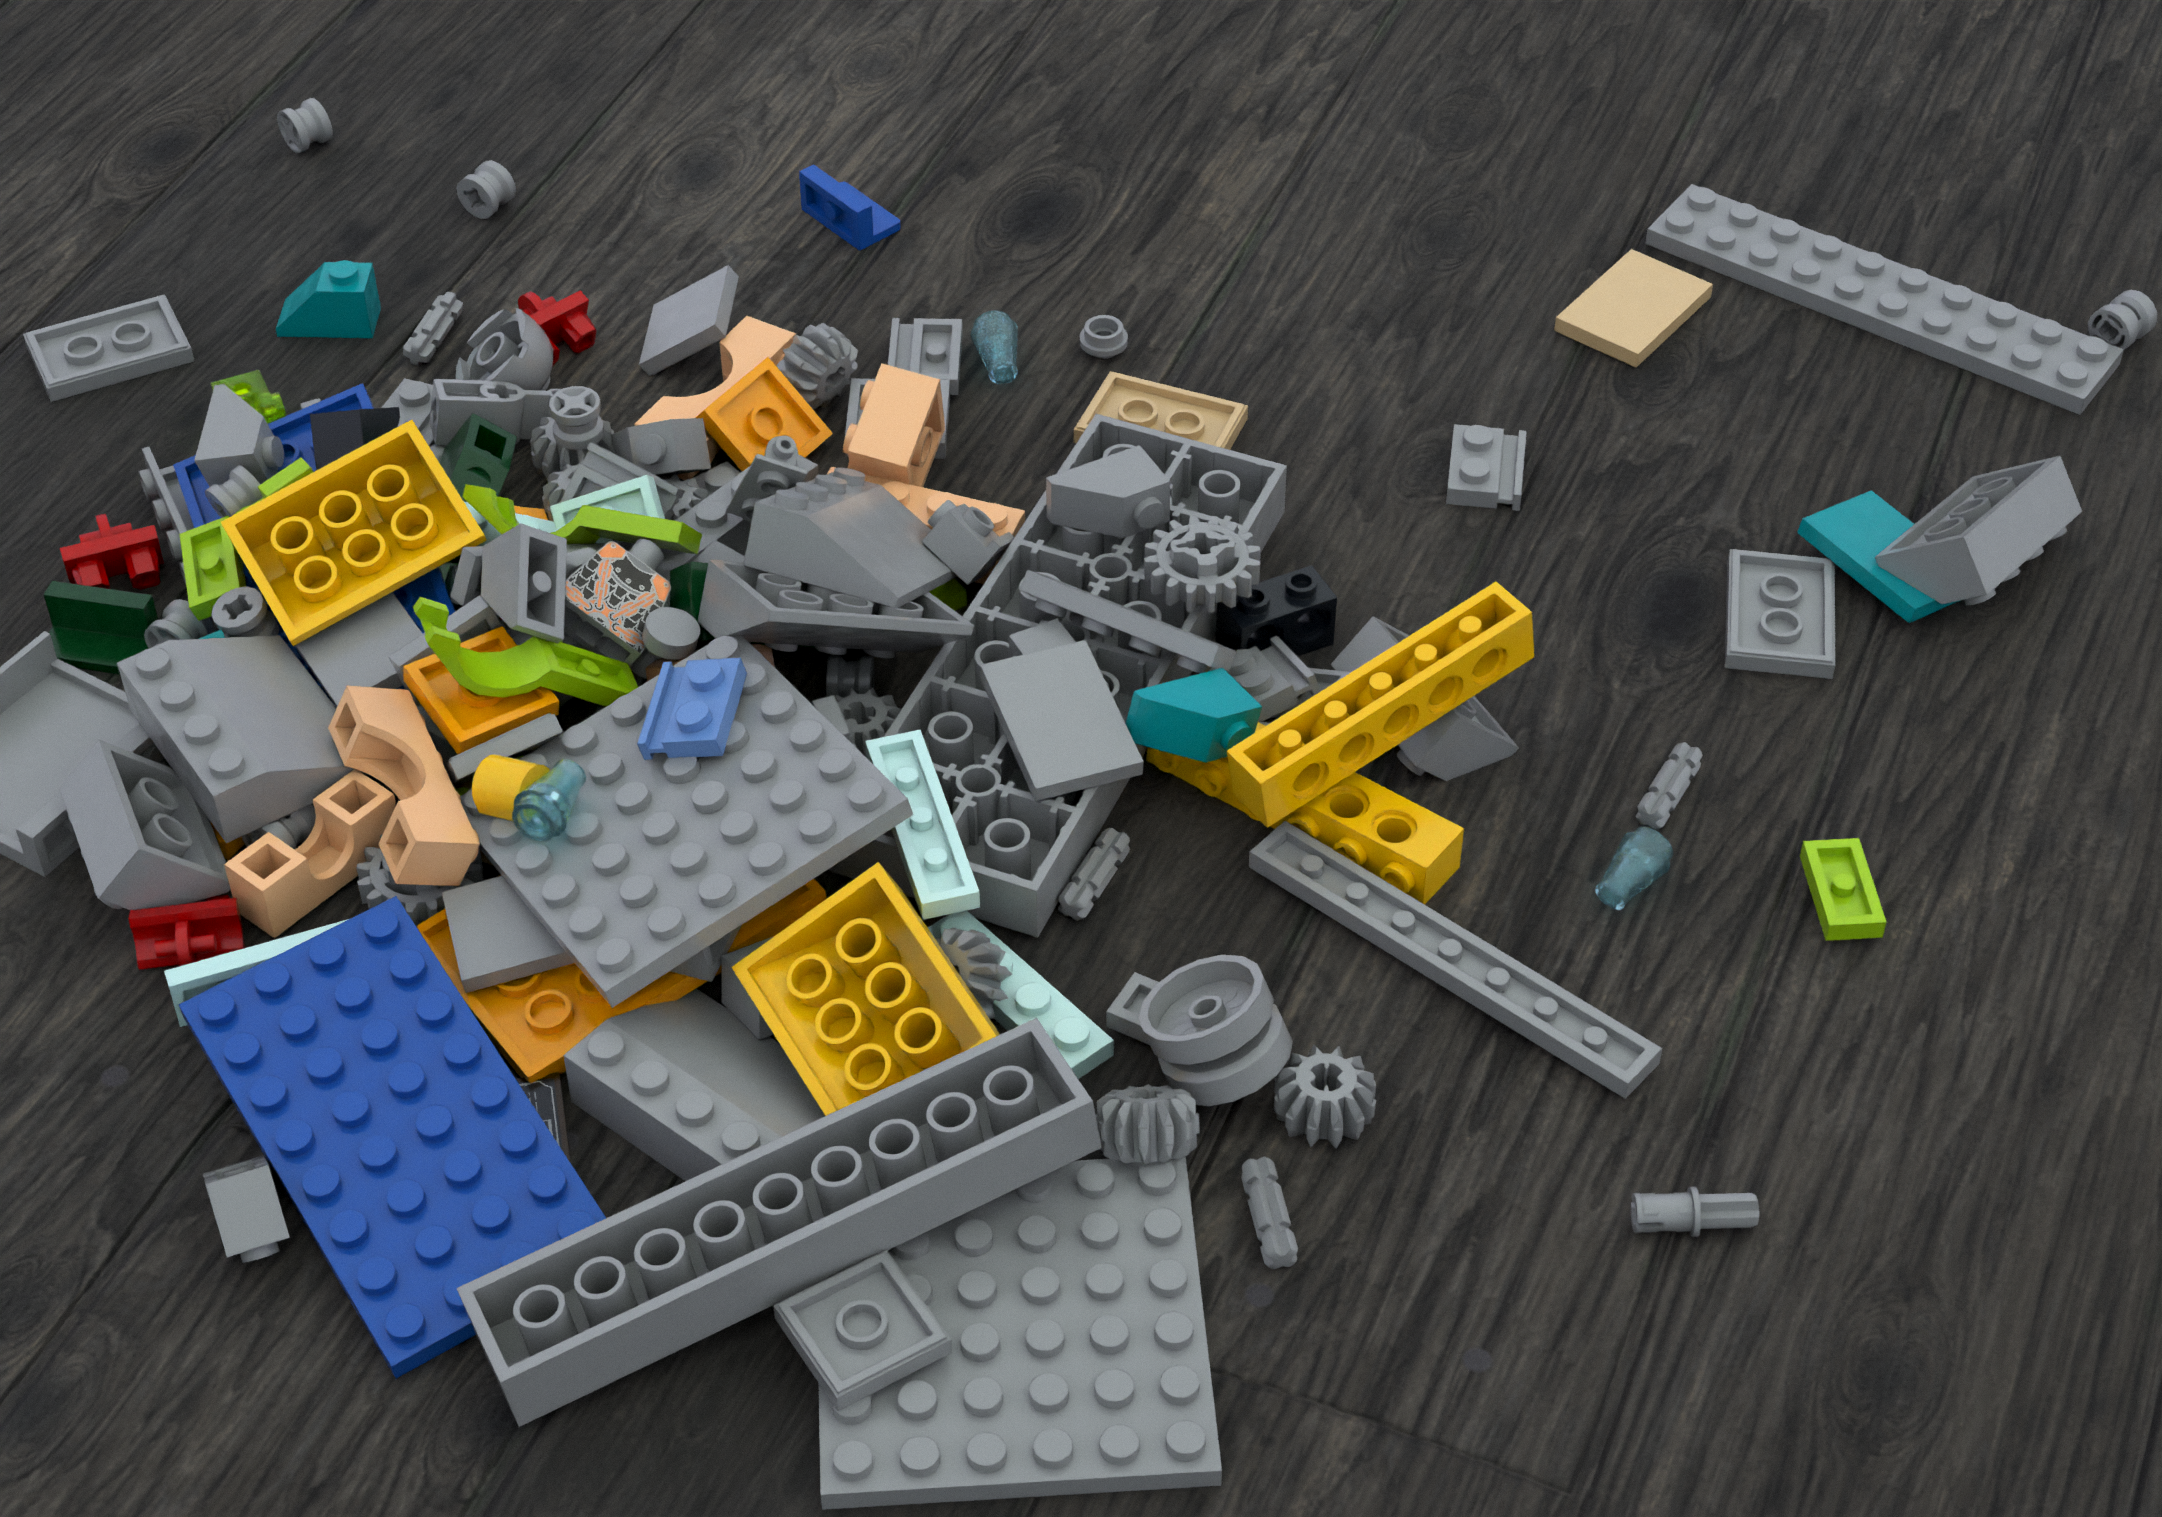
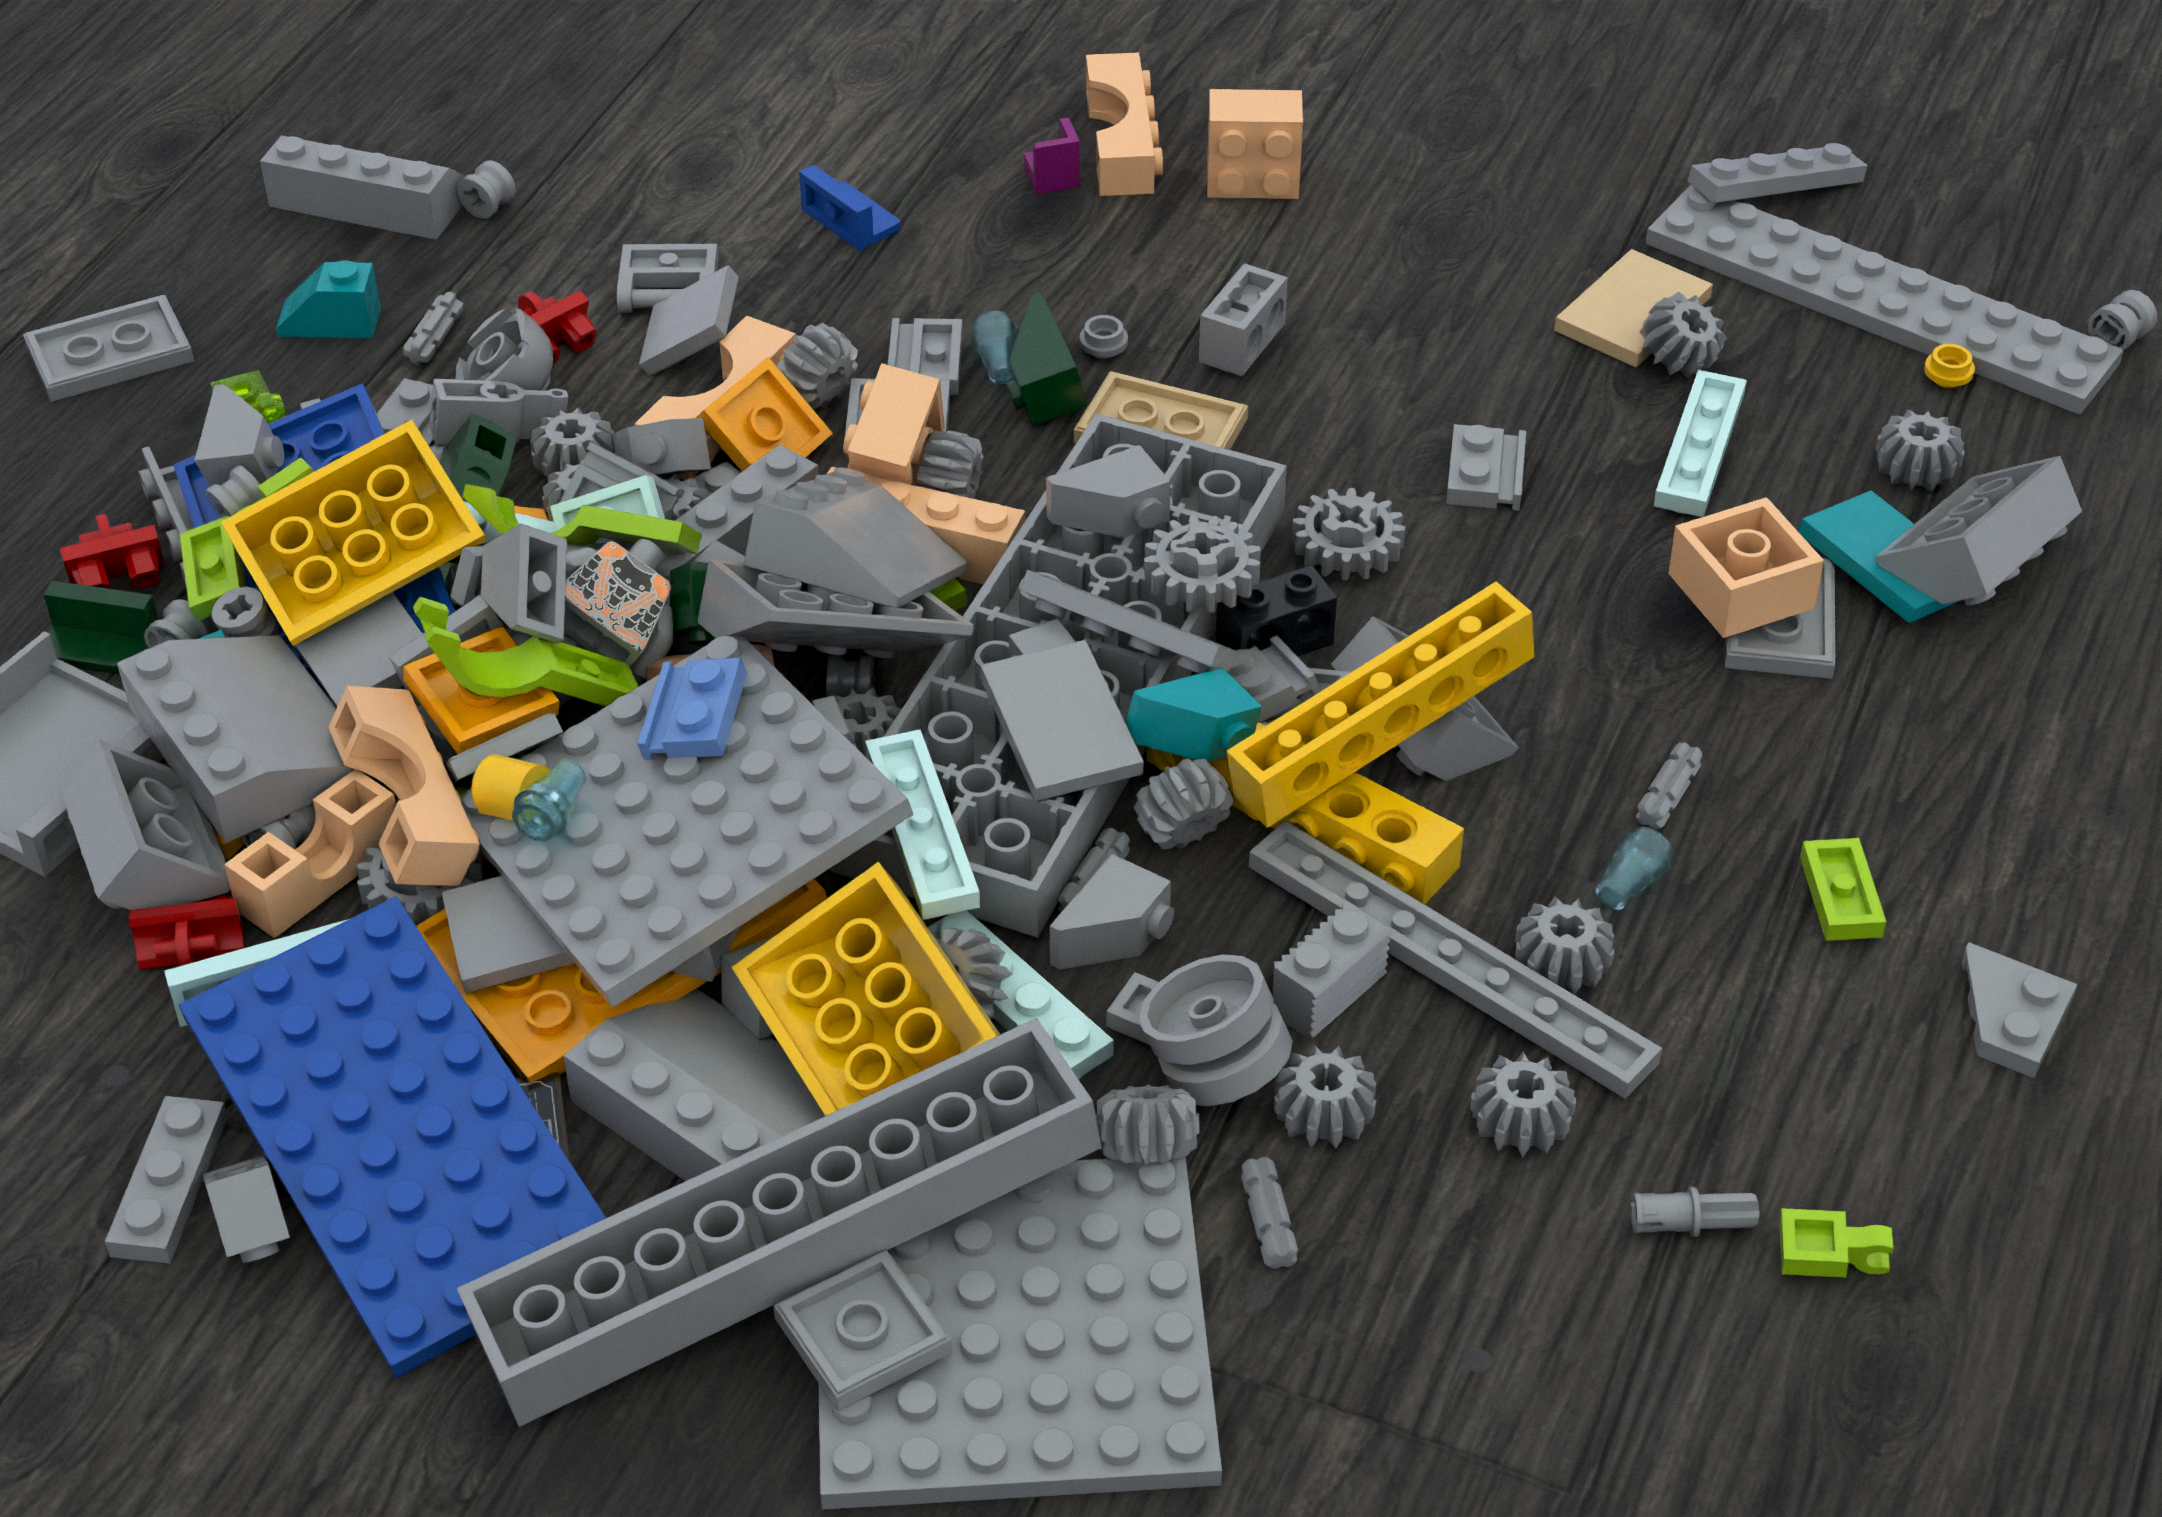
light grey wheel [277,98,333,153] -> none
black slope [310,407,400,470] -> none
light grey wheel [549,386,604,450] -> none
light grey tile [642,607,700,660] -> none
light grey hinge [725,435,808,523] -> none
light grey brick [921,500,1014,585] -> none
none -> light grey plate [105,1096,228,1264]
none -> light grey slope [260,135,466,240]
none -> light grey plate [617,244,719,313]
none -> light grey gear [916,430,984,499]
none -> dark green slope [1006,291,1088,426]
none -> magenta panel [1024,118,1080,194]
none -> light grey slope [1050,854,1174,970]
none -> light nougat arch [1086,53,1163,196]
none -> light grey gear [1133,759,1234,849]
none -> light grey brick [1199,263,1288,376]
none -> light nougat brick [1207,89,1303,199]
none -> light grey brick [1272,903,1391,1039]
none -> light grey gear [1292,488,1405,580]
none -> light grey gear [1470,1051,1576,1158]
none -> light grey gear [1515,896,1614,995]
none -> light grey gear [1639,292,1727,378]
none -> light aqua plate [1654,370,1747,517]
none -> light nougat brick [1668,497,1824,638]
none -> light grey plate [1688,143,1868,203]
none -> lime plate [1779,1208,1893,1278]
none -> light grey gear [1875,410,1965,491]
none -> yellow plate [1924,344,1975,388]
none -> light grey wing [1962,942,2077,1078]

